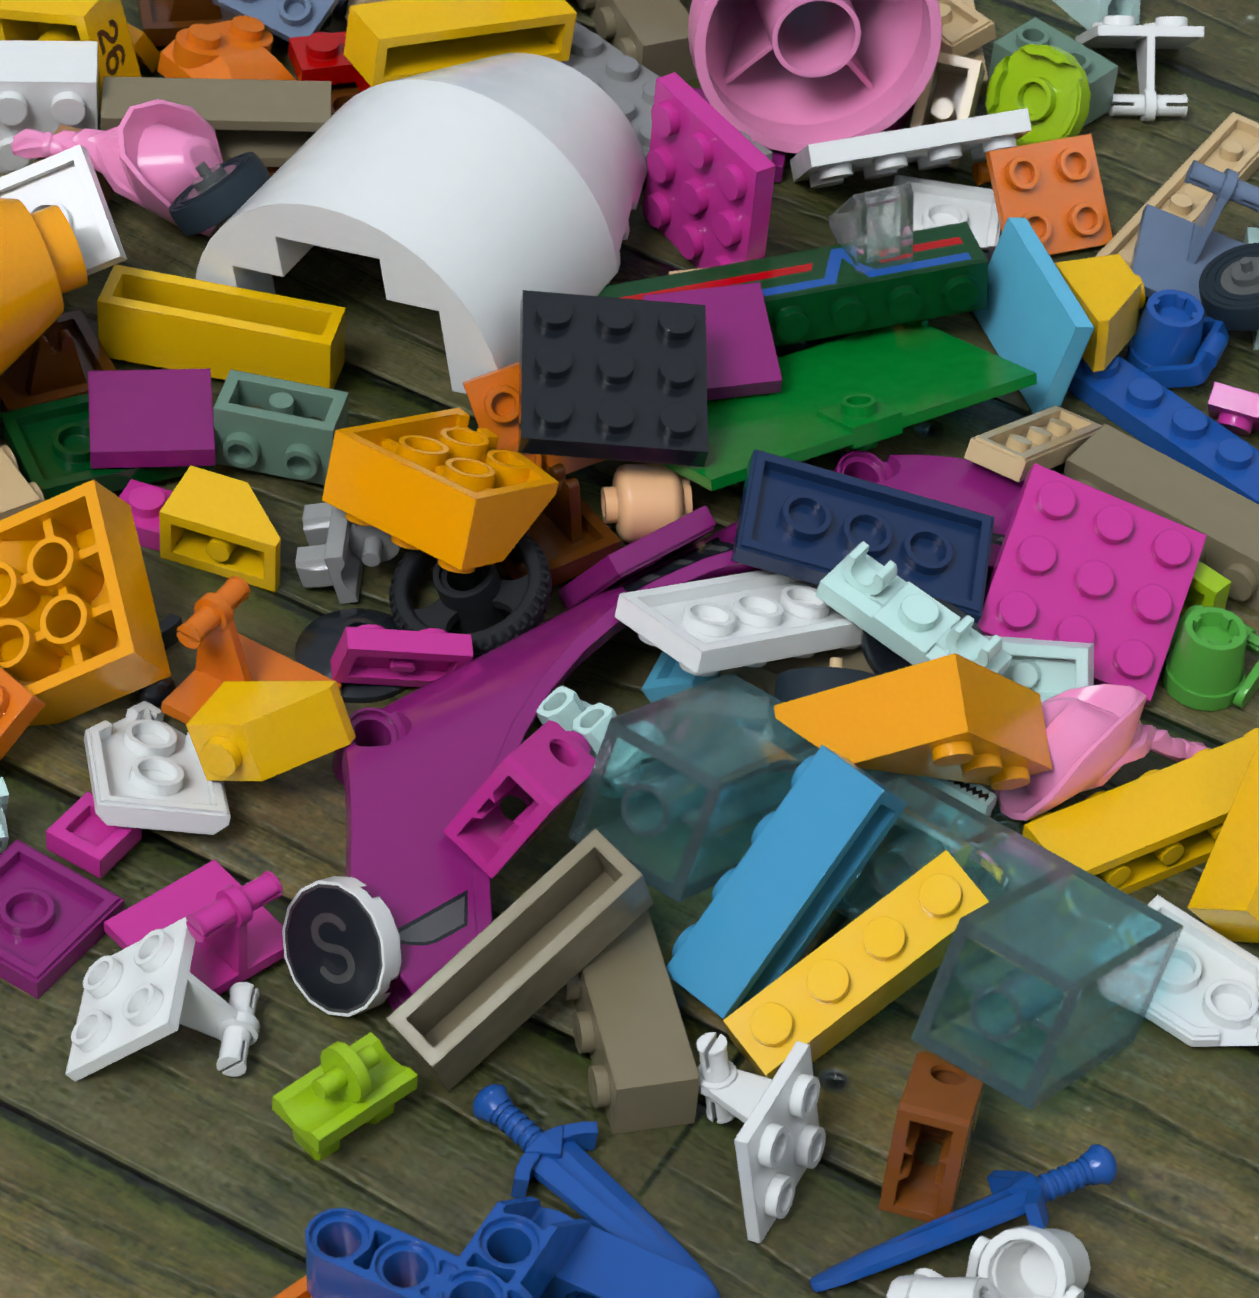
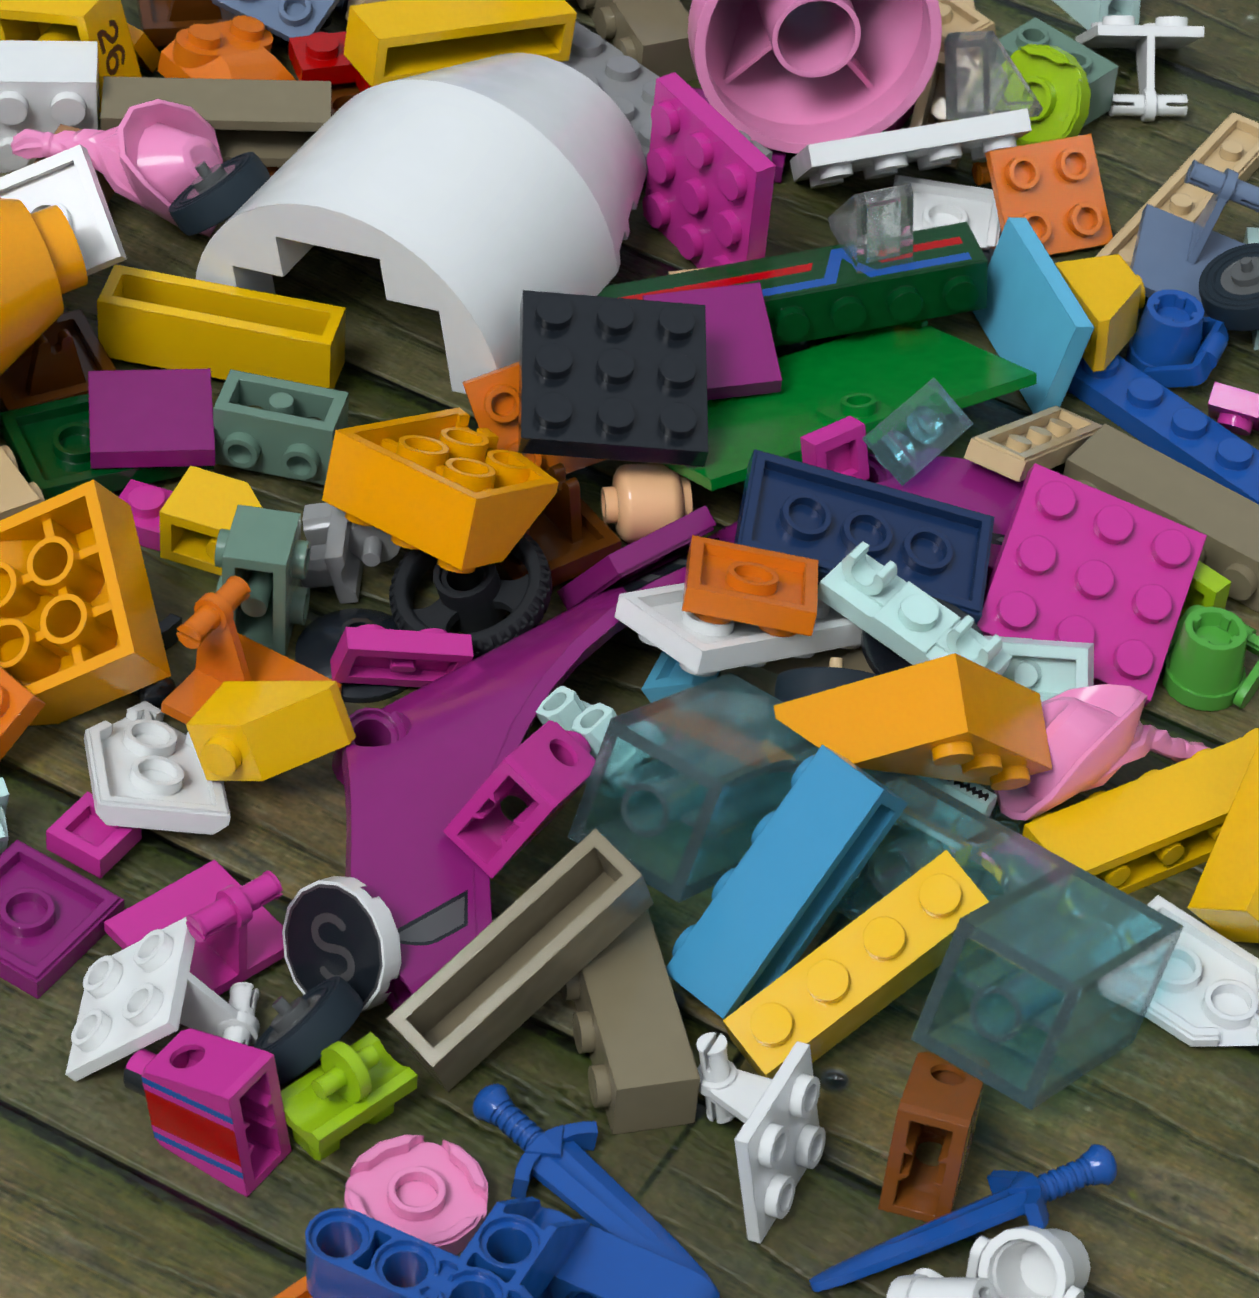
none -> dark pink torso [123,1028,291,1197]
none -> sand green brick [215,505,311,656]
none -> black wheel [253,976,364,1086]
none -> bright pink tile [344,1135,488,1256]
none -> orange plate [682,535,819,637]
none -> dark pink plate [800,416,870,480]
none -> clear light blue plate [862,378,973,486]
none -> clear slope [944,31,1043,120]

